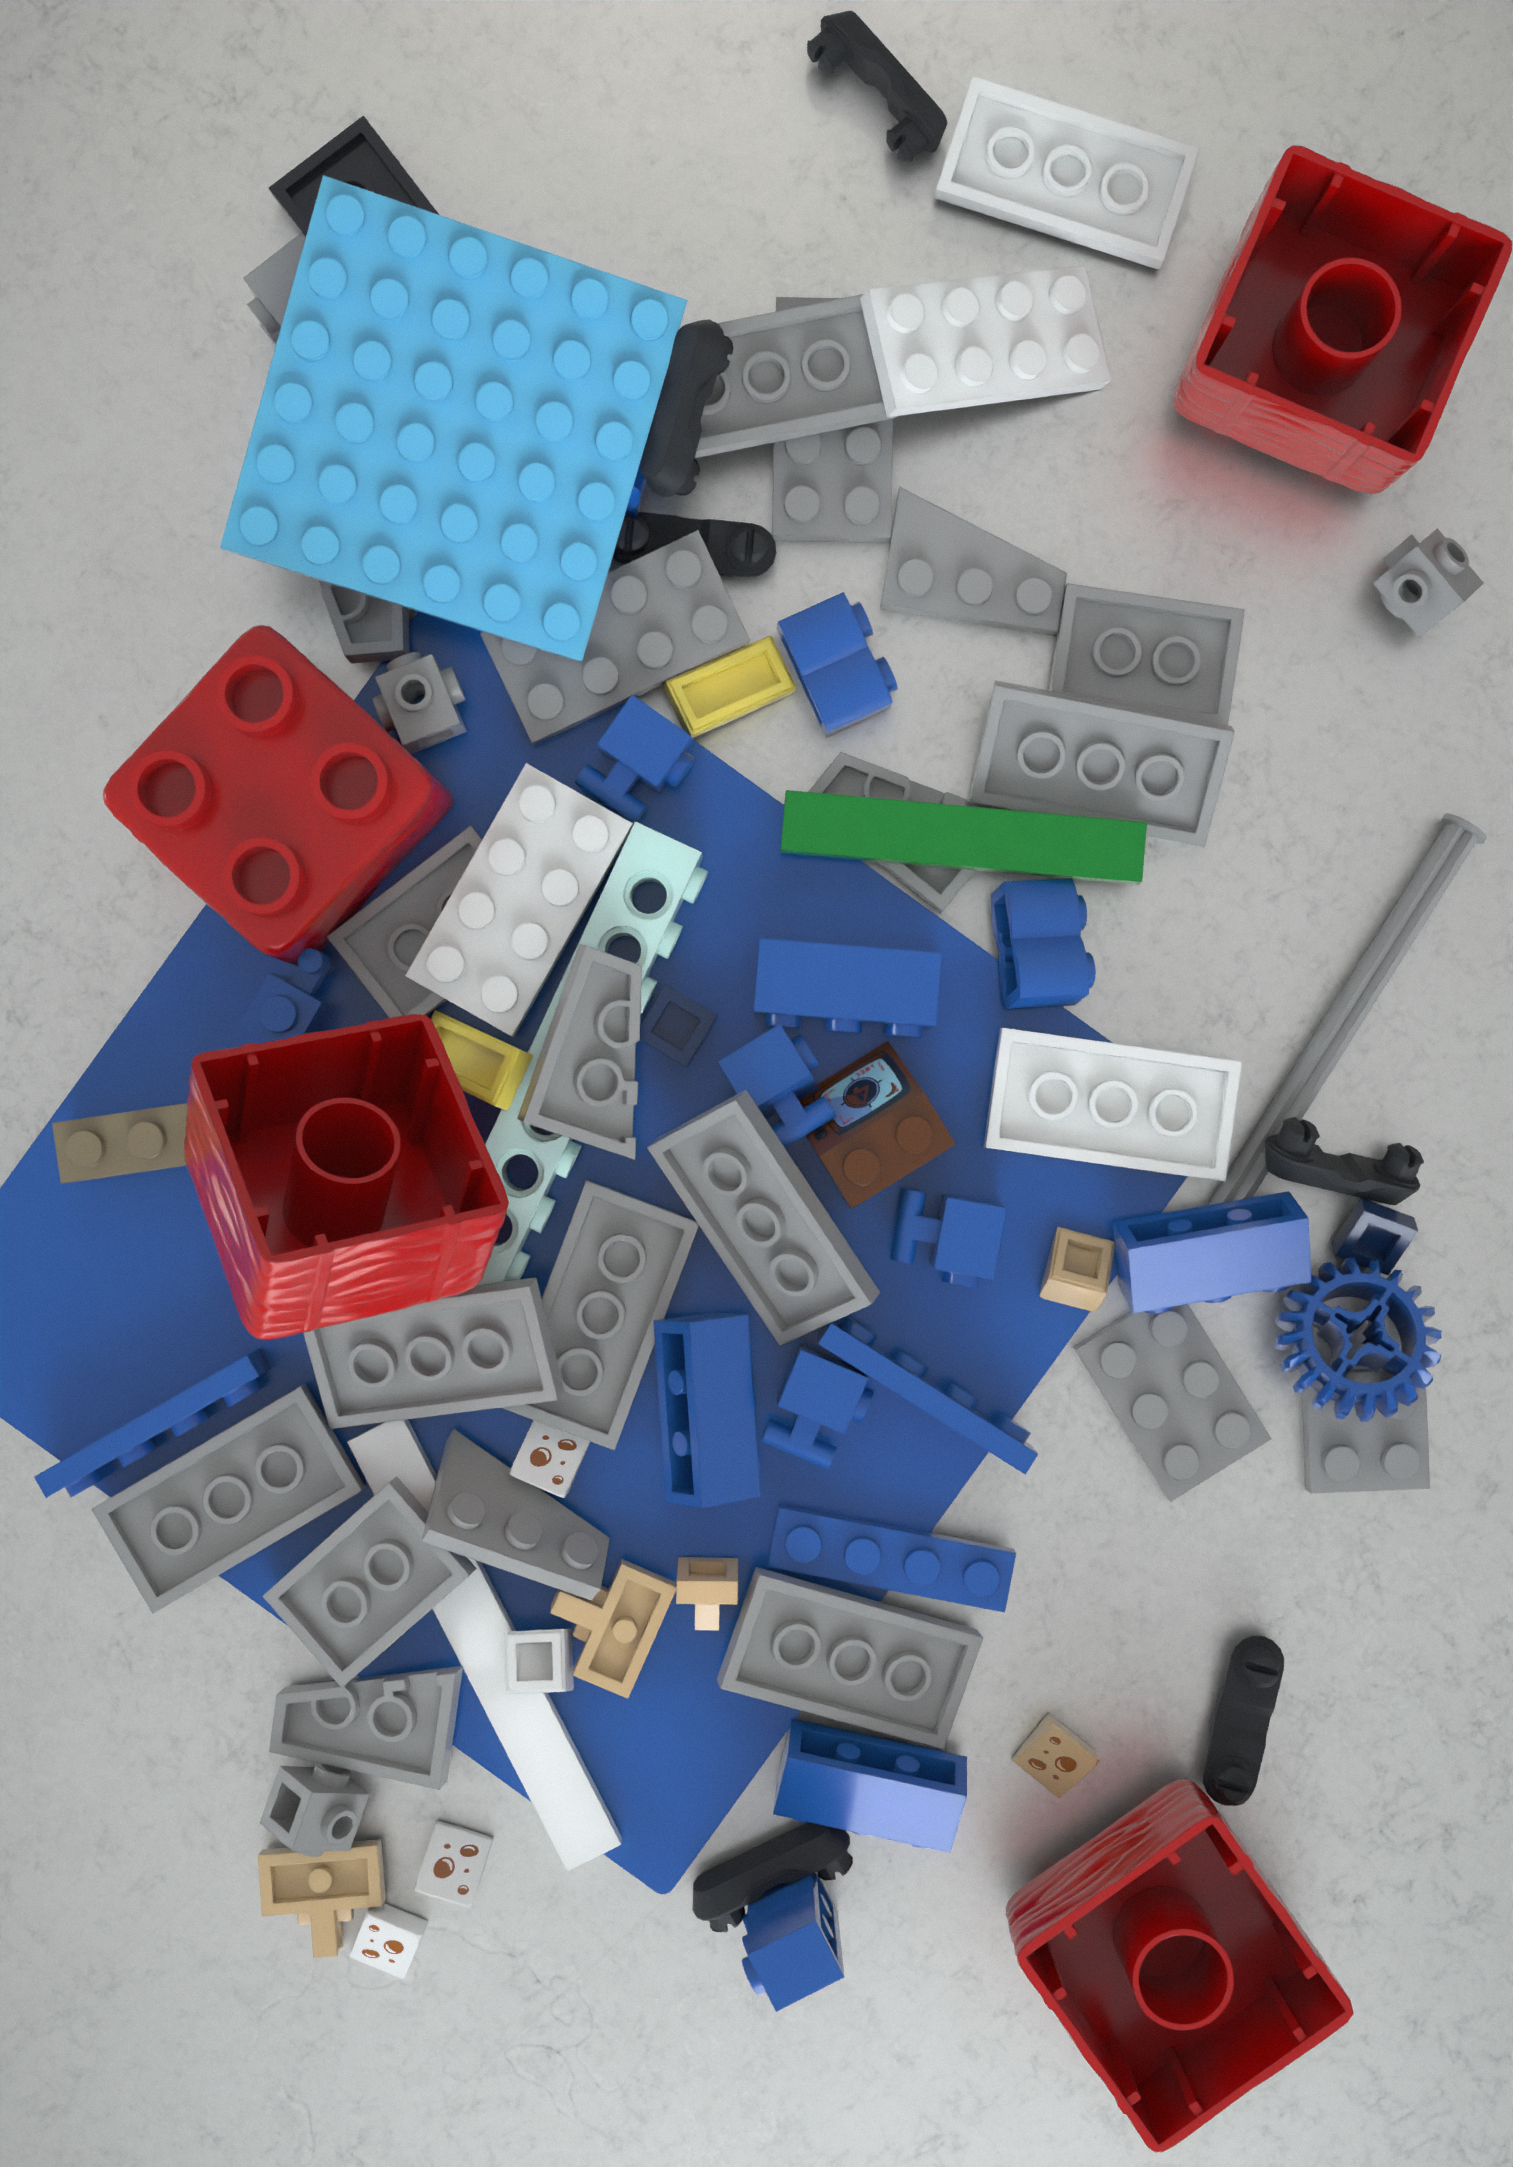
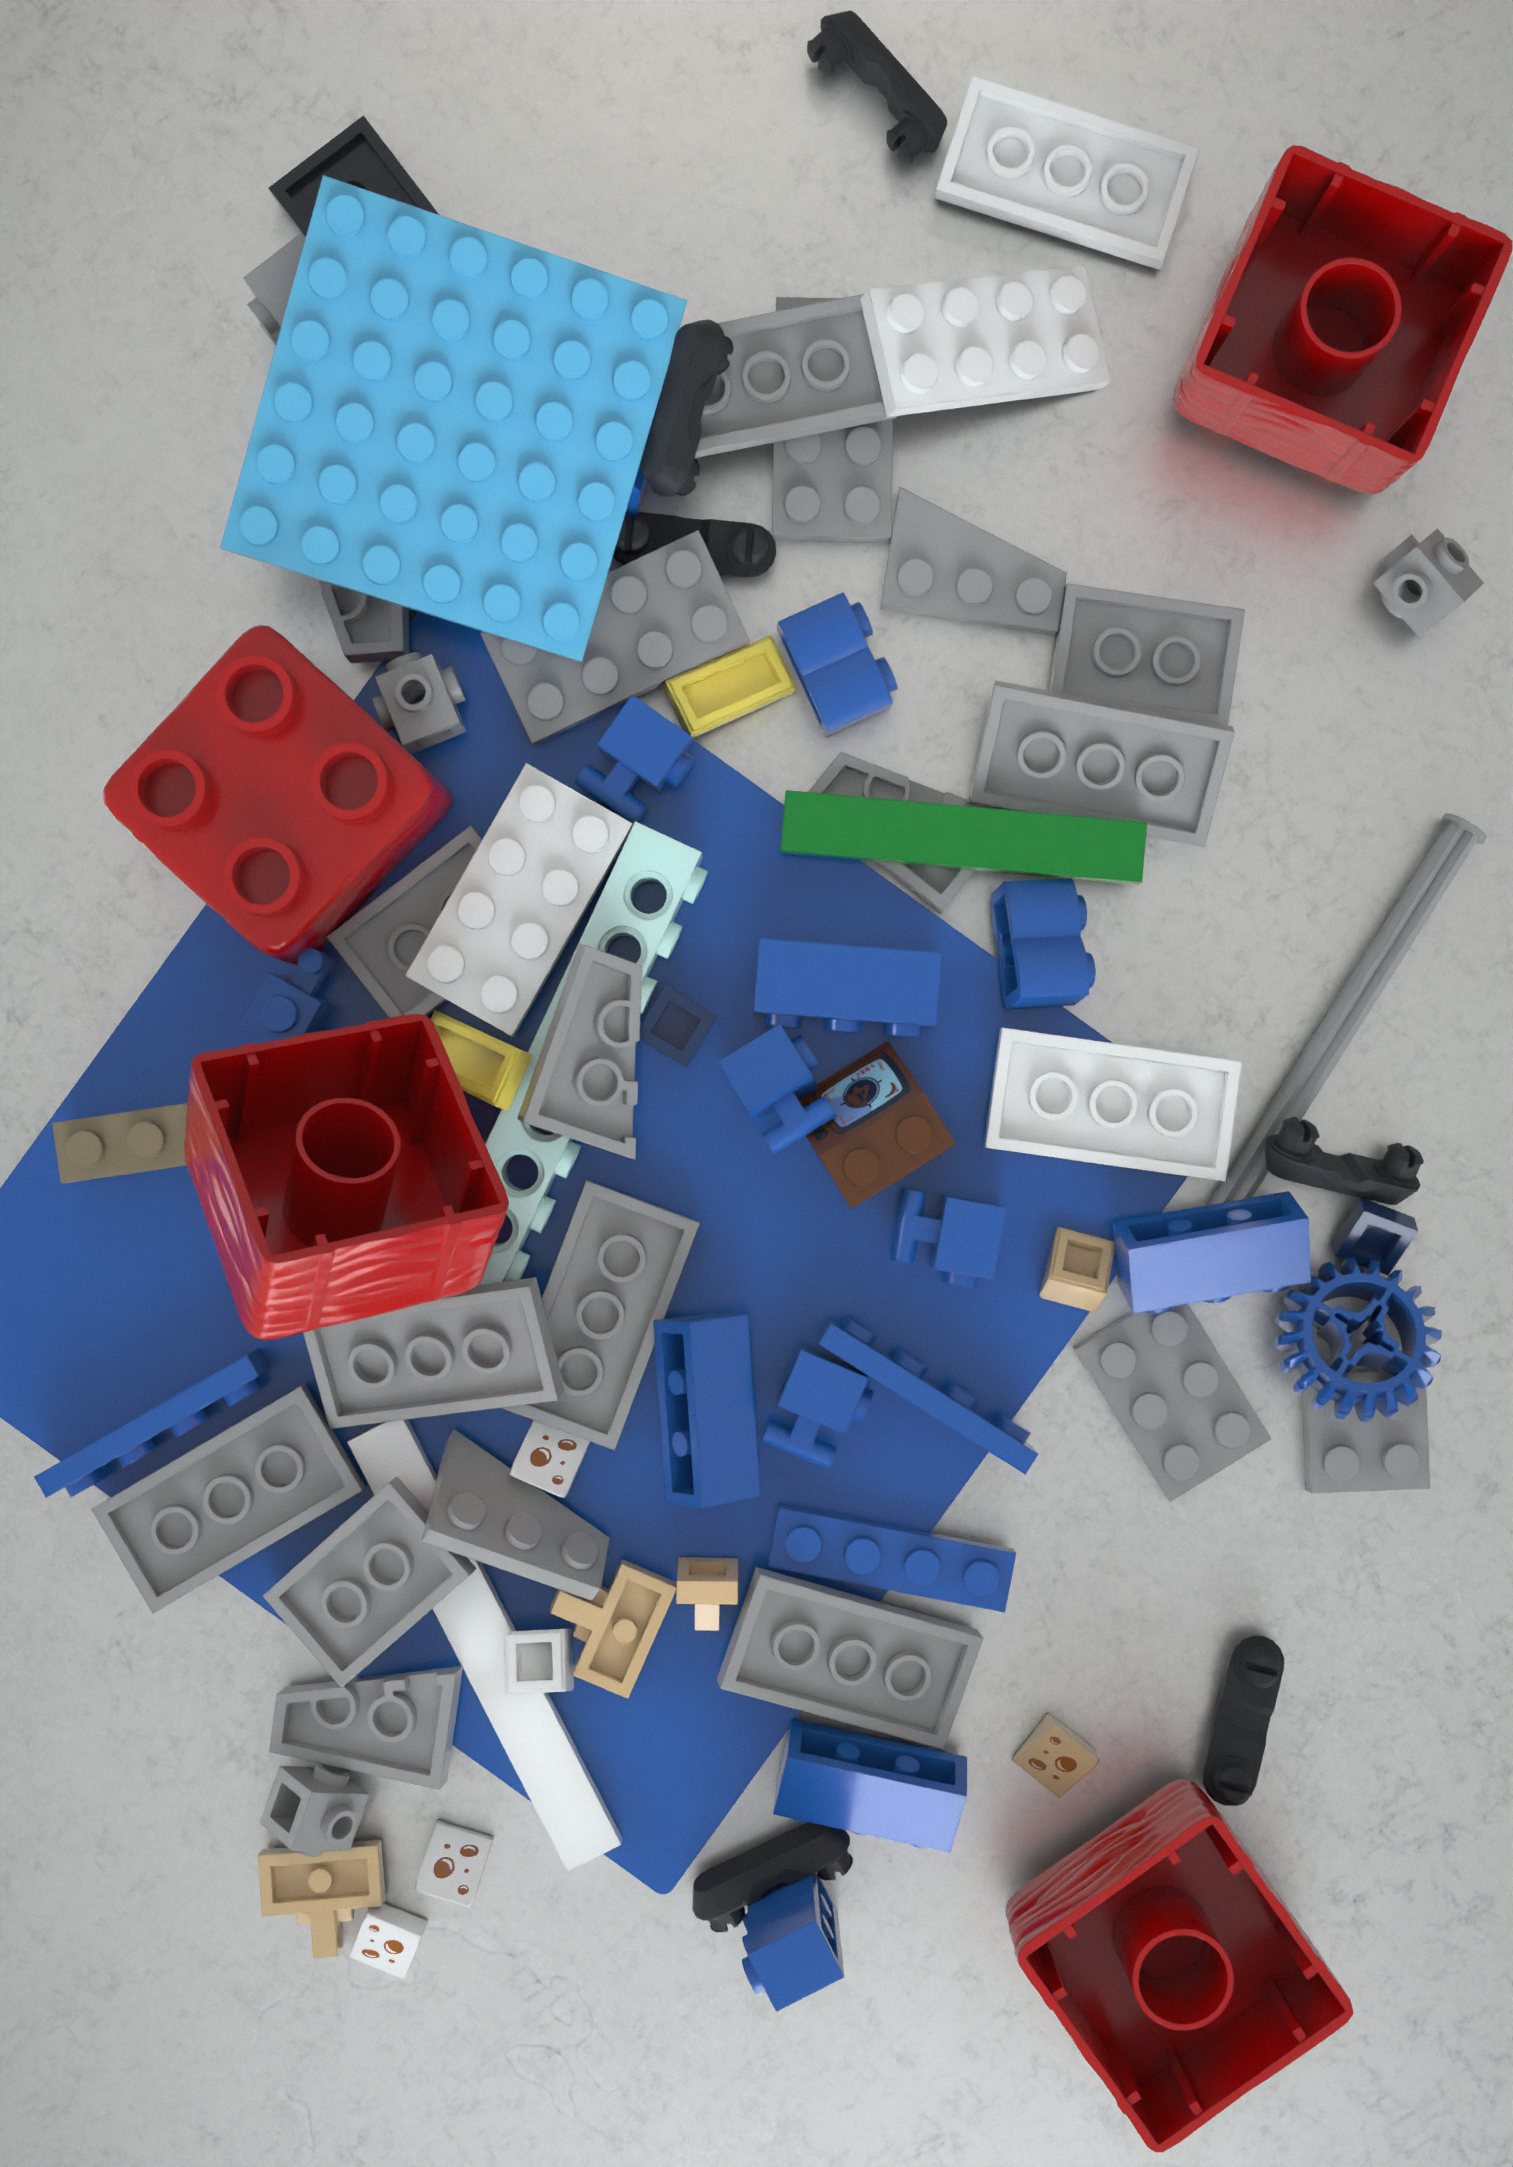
light grey plate [647,1090,880,1346] -> none

